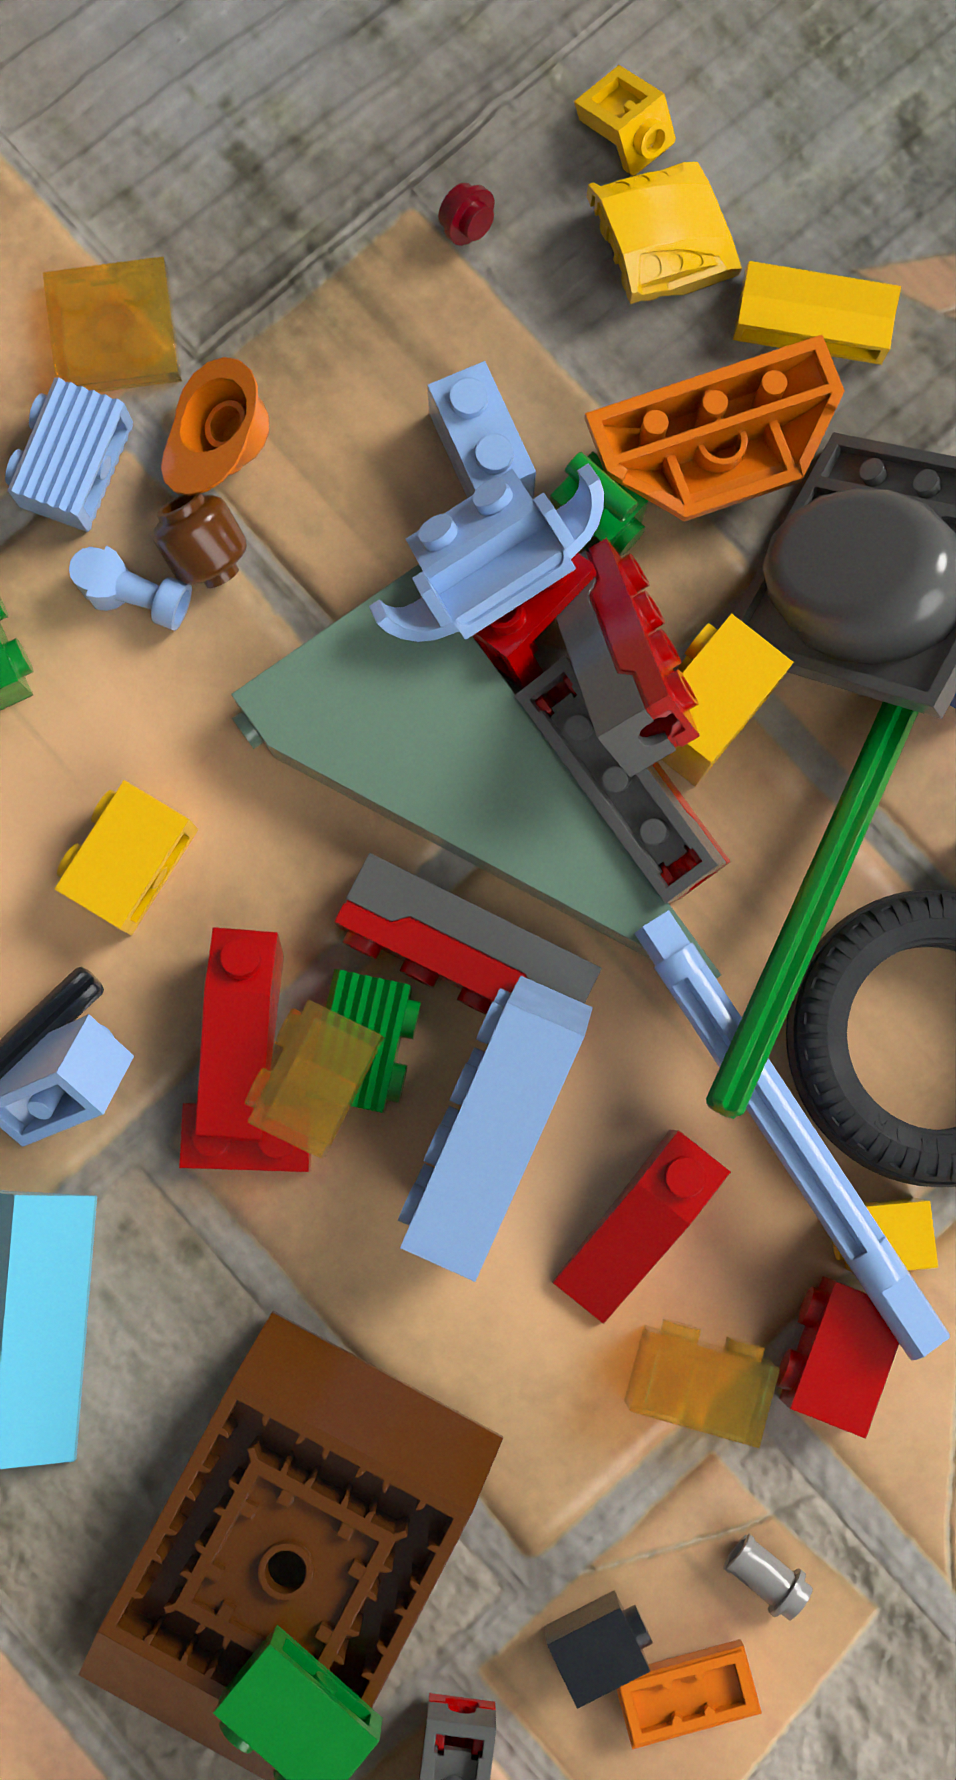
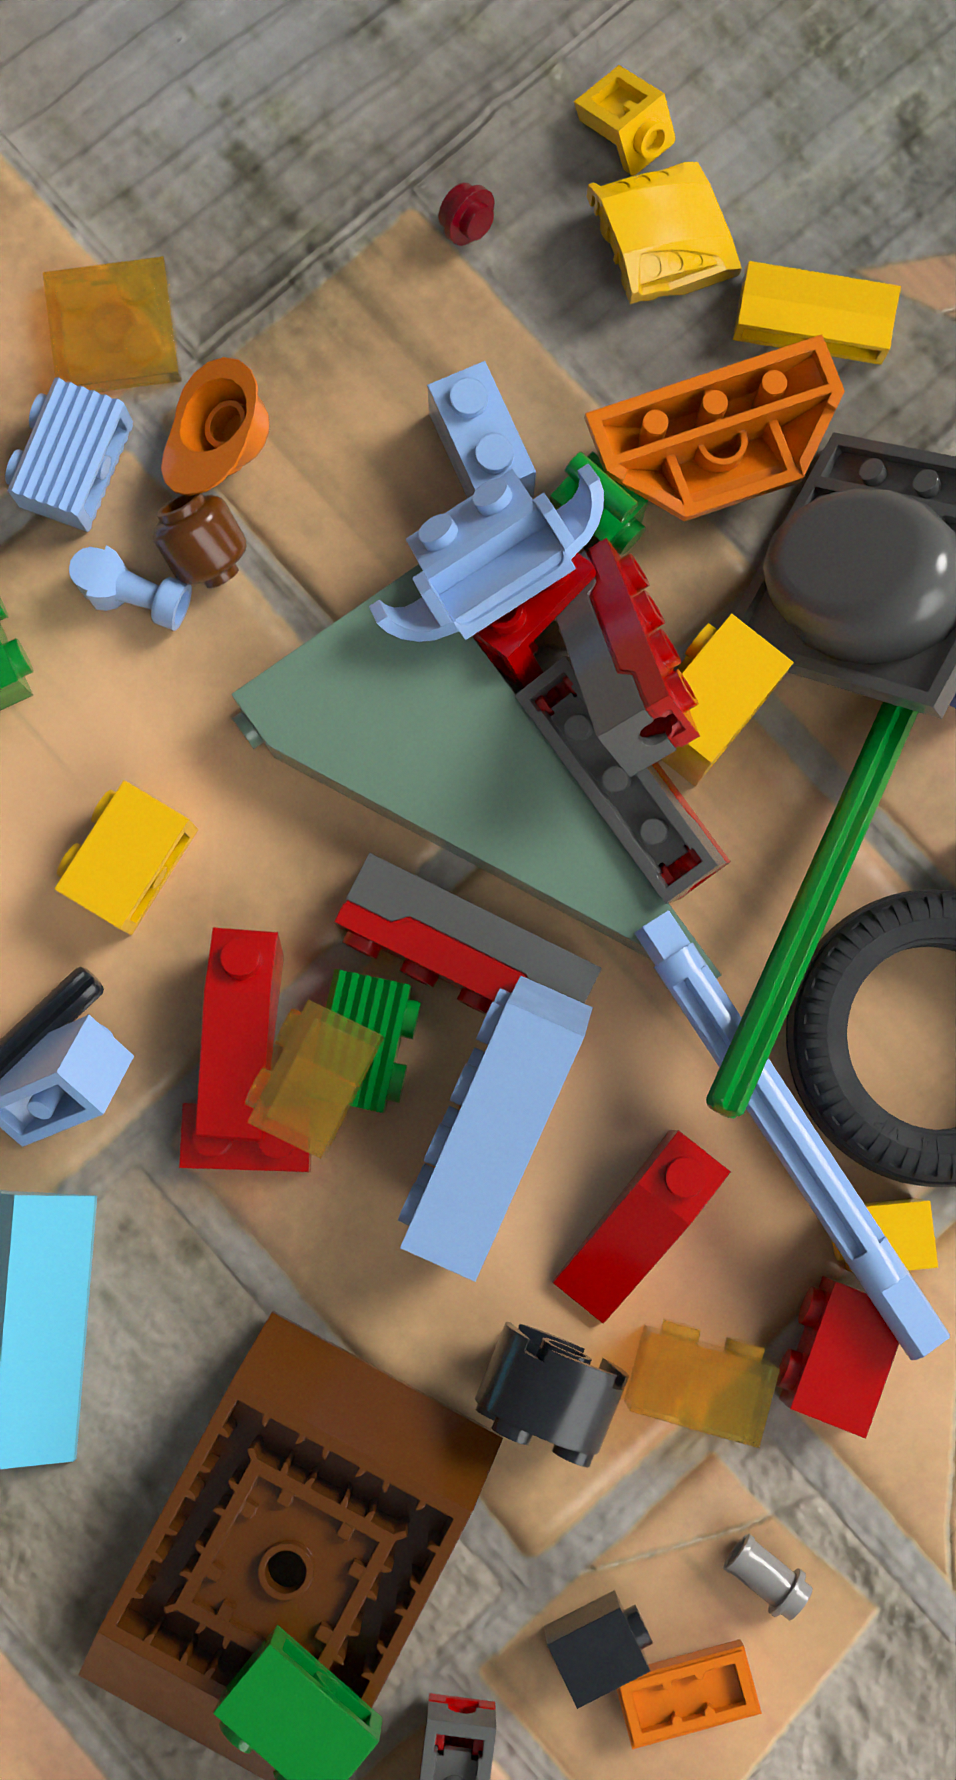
none -> black brick [475,1322,629,1468]

